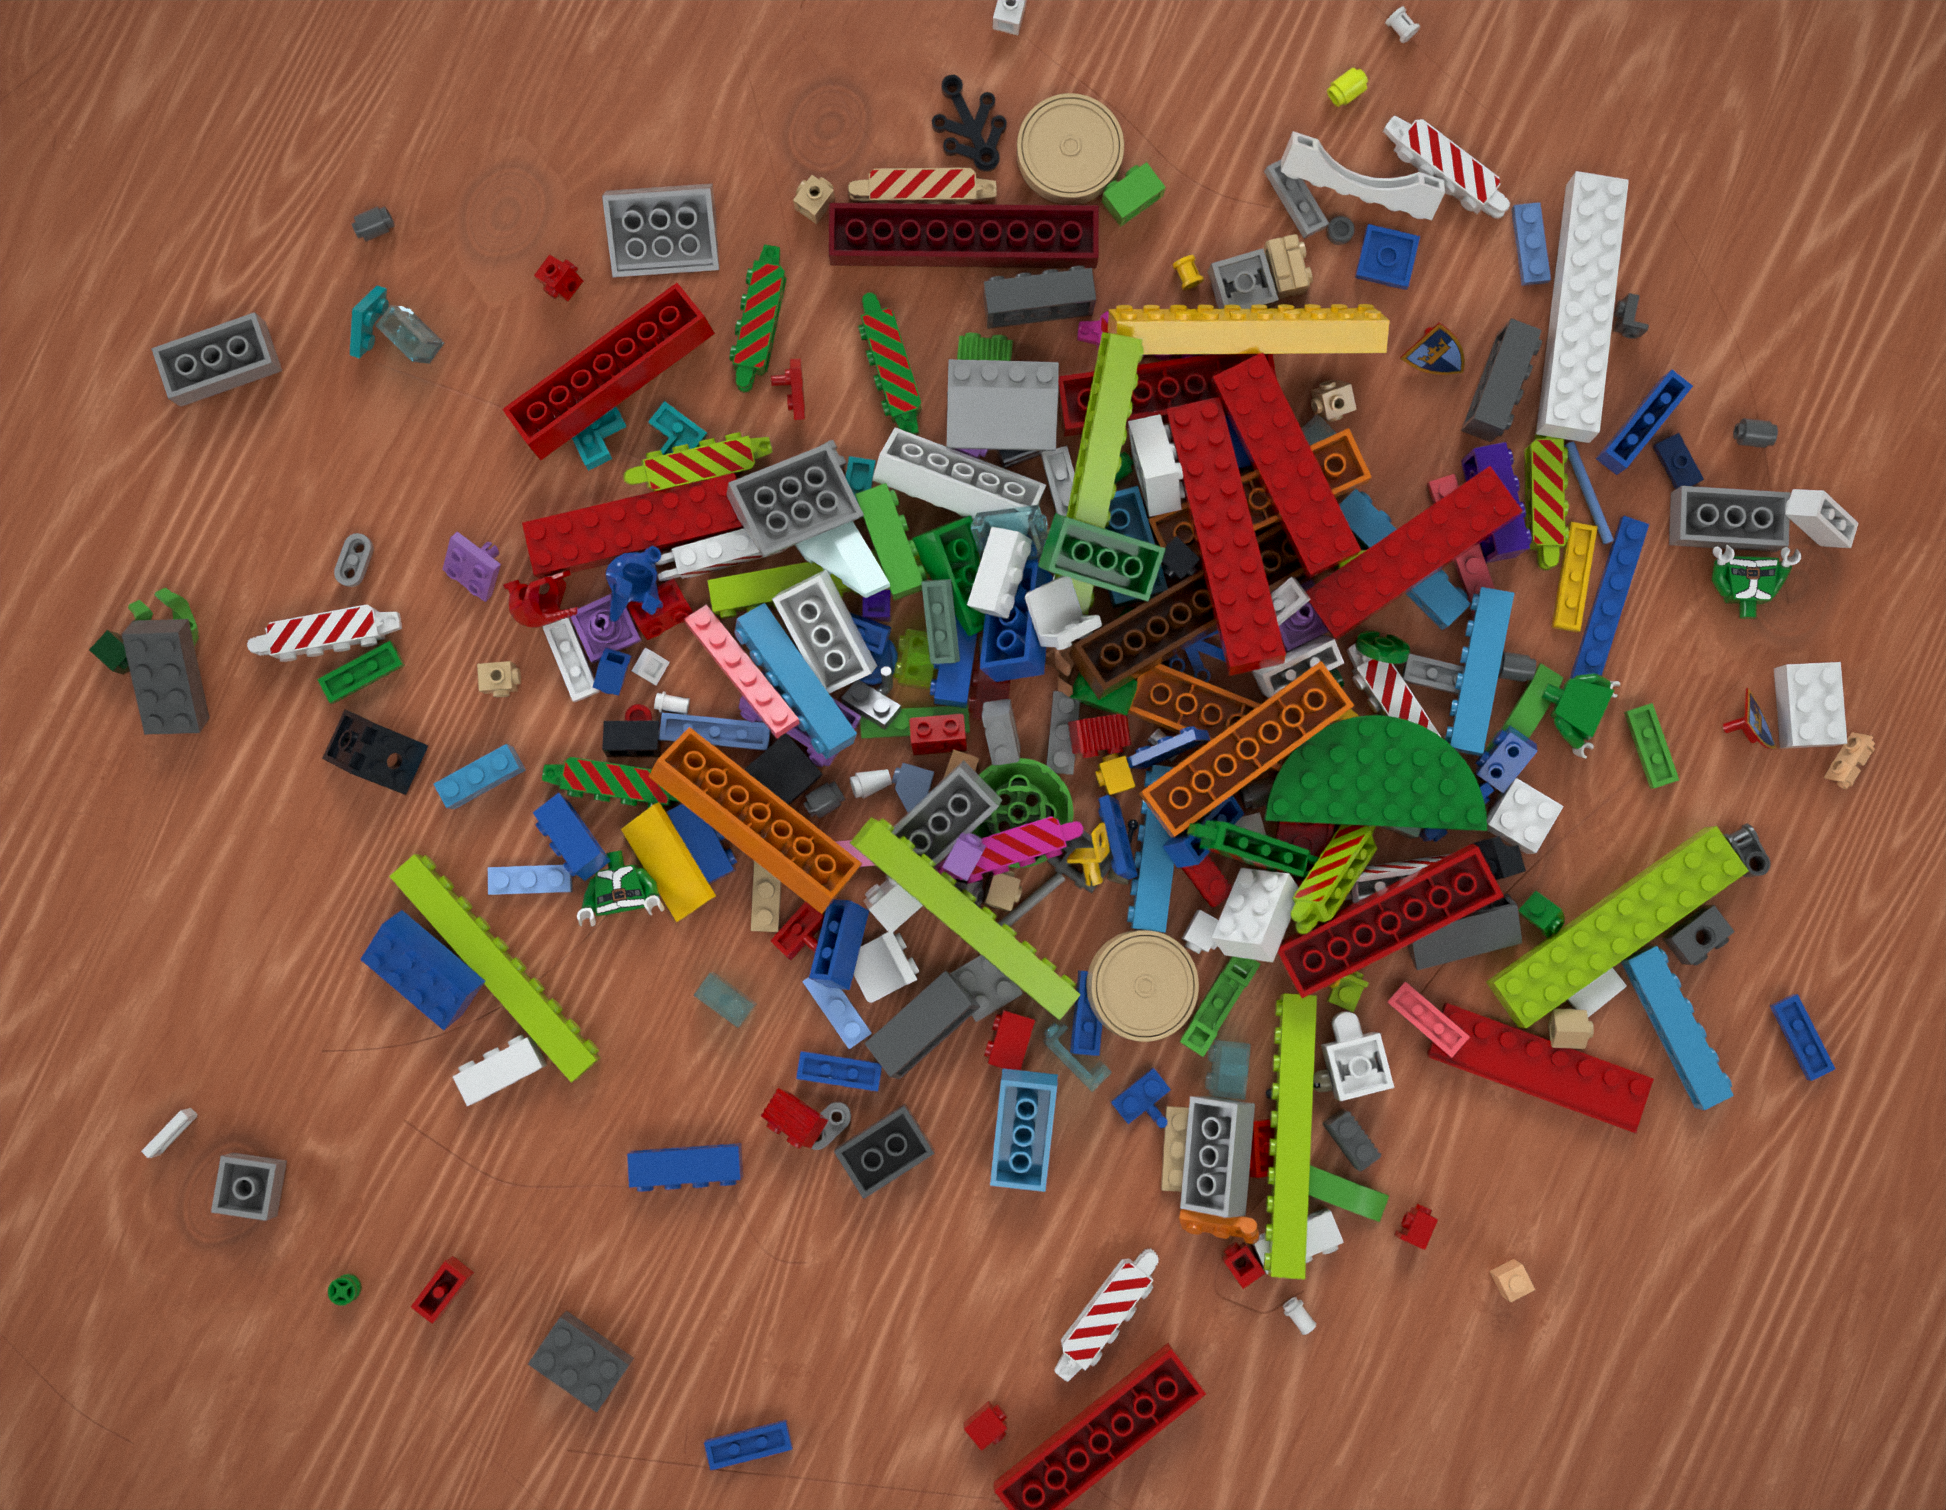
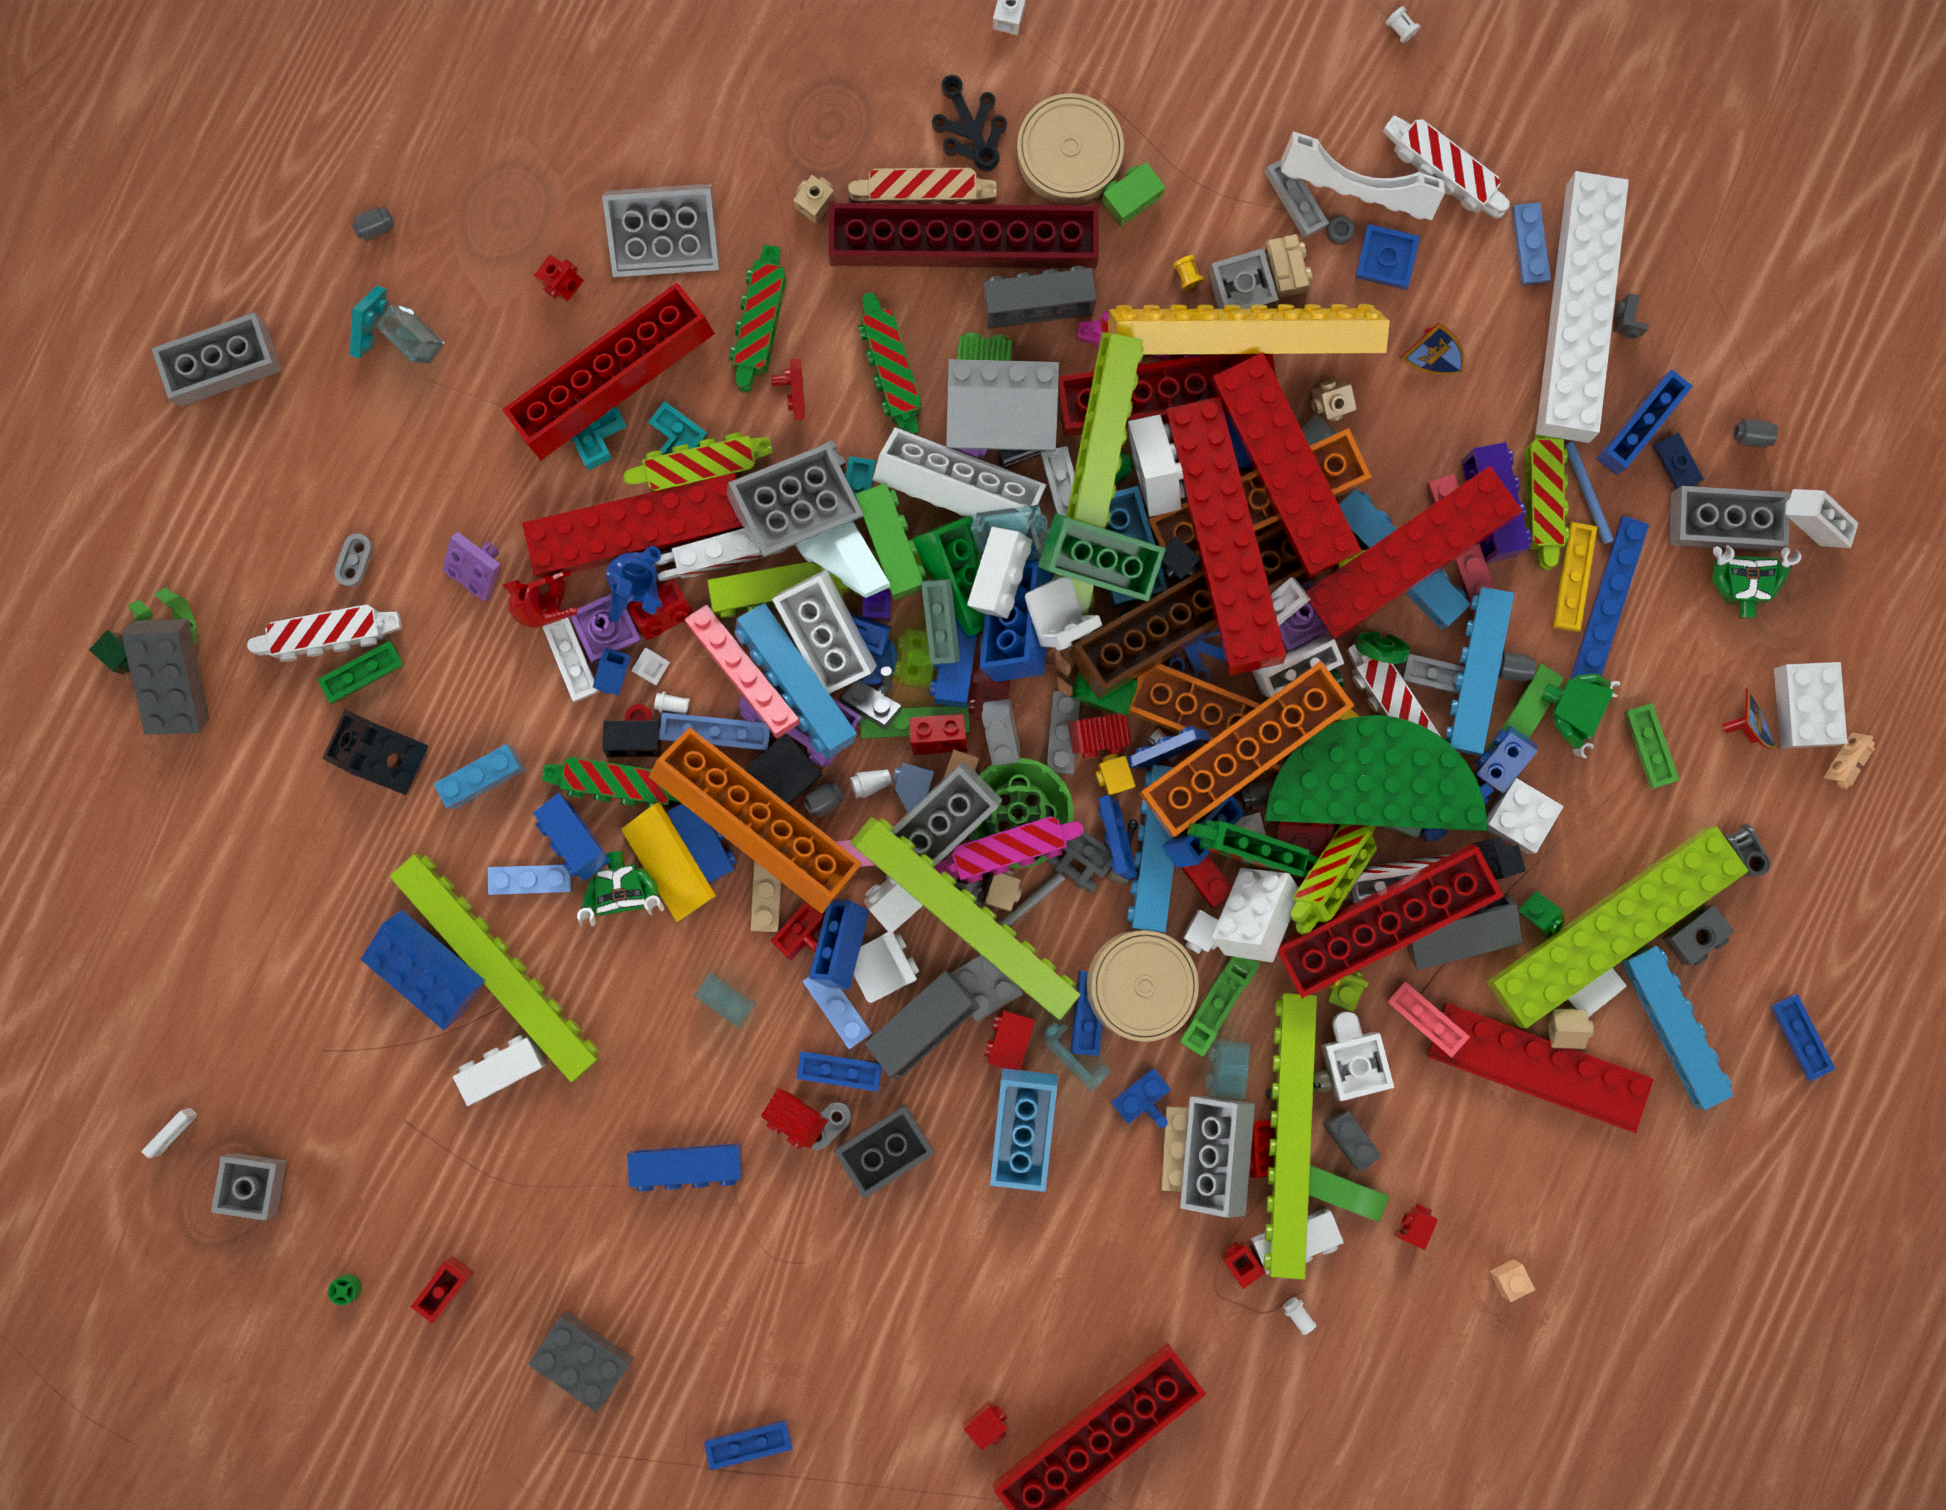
tan brick [477,661,521,697] -> none
medium lavender brick [943,832,986,881] -> none
white hinge [1054,1248,1159,1382] -> none
yellow bracket [1067,823,1110,886] -> none
orange plate [1179,1209,1260,1244] -> none
neon yellow brick [1327,67,1368,107] -> none
dark grey brick [1461,318,1542,442] -> none

